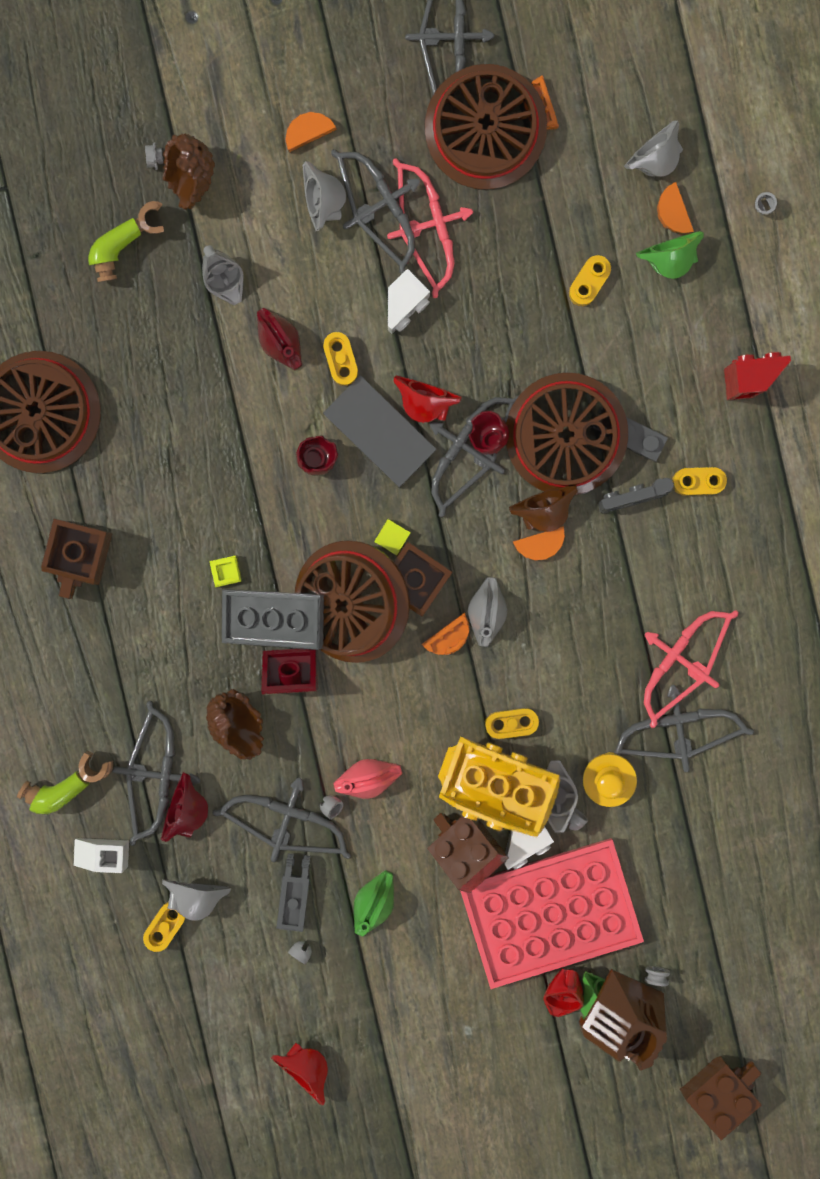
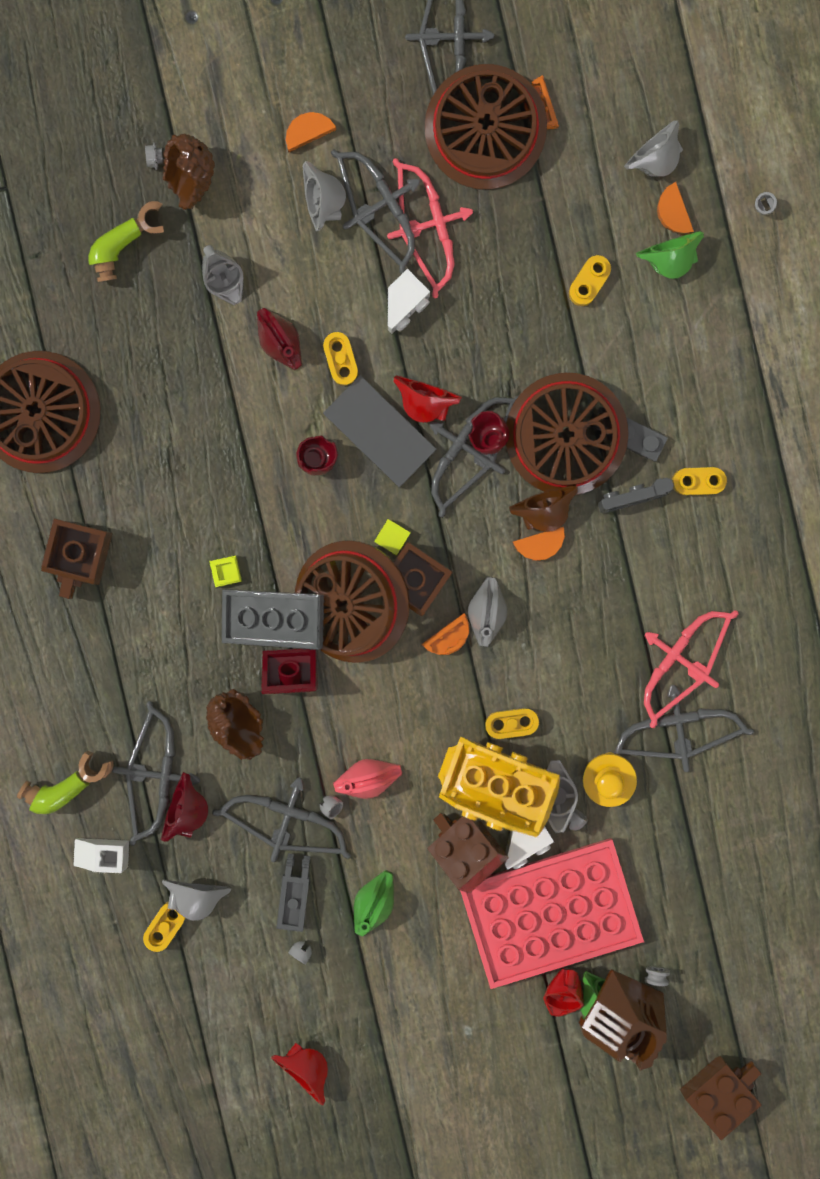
red slope [724,352,791,400] -> none

